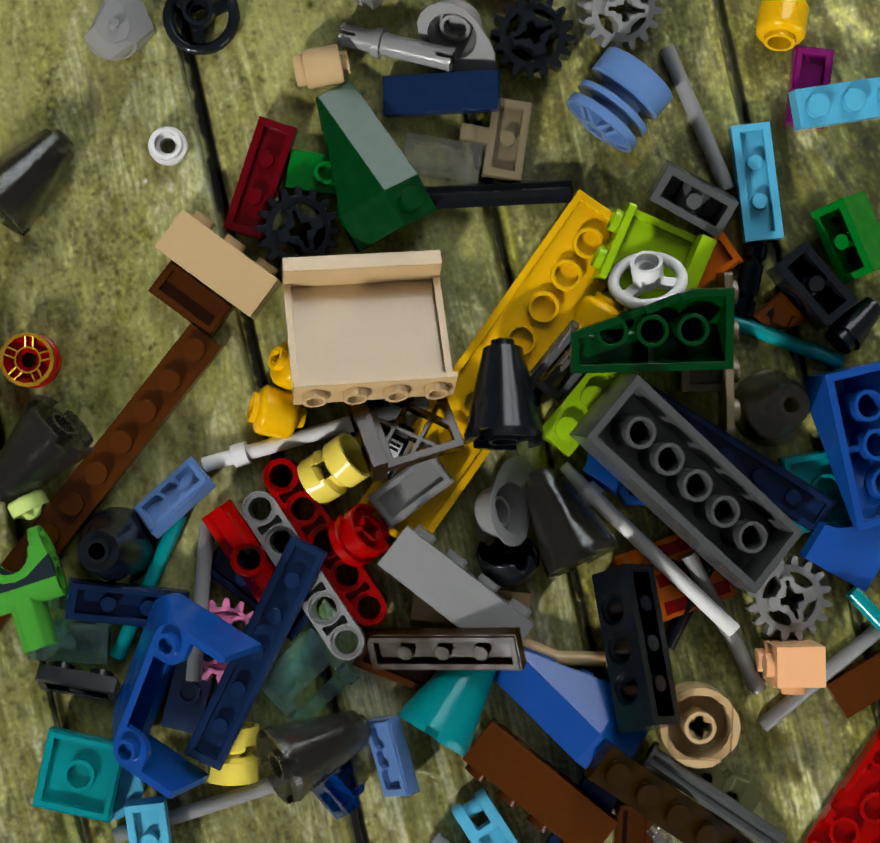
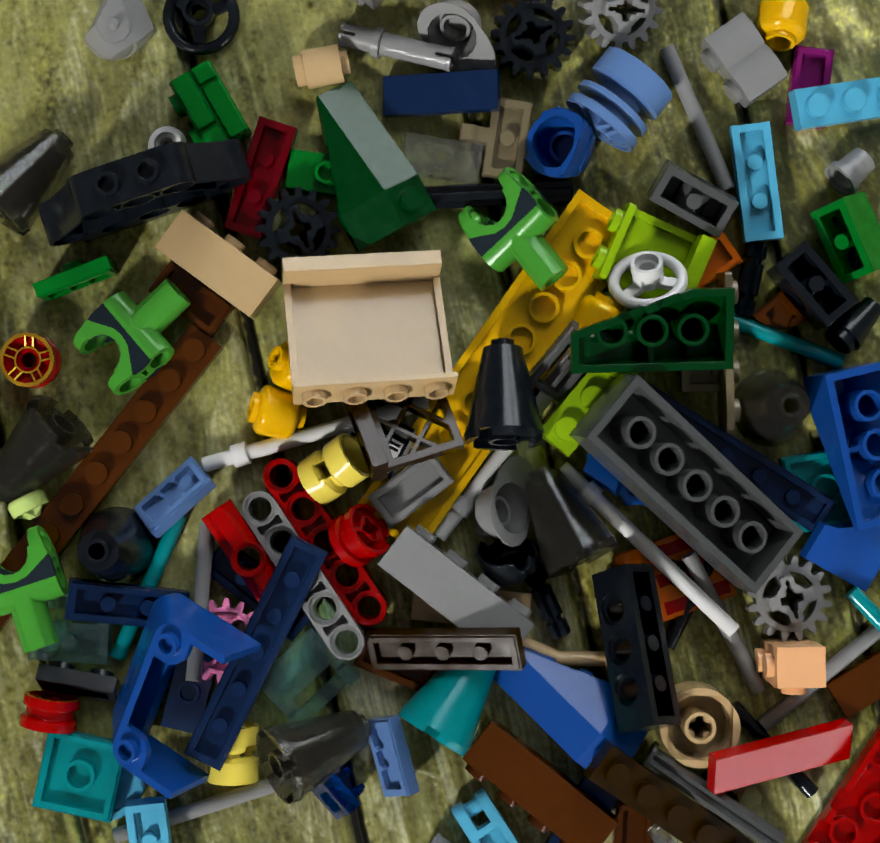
none -> red wheel [19,690,81,734]
none -> green plate [32,255,119,301]
none -> black brick [37,139,253,246]
none -> bright green connector [73,278,191,395]
none -> green brick [168,60,252,143]
none -> white bar [434,364,570,542]
none -> bright green connector [458,167,569,291]
none -> blue helmet [526,106,596,178]
none -> black axle [526,564,571,640]
none -> light grey brick [700,12,788,108]
none -> tile [707,718,853,795]
none -> black bar [732,701,818,798]
none -> light grey piece [825,148,875,196]

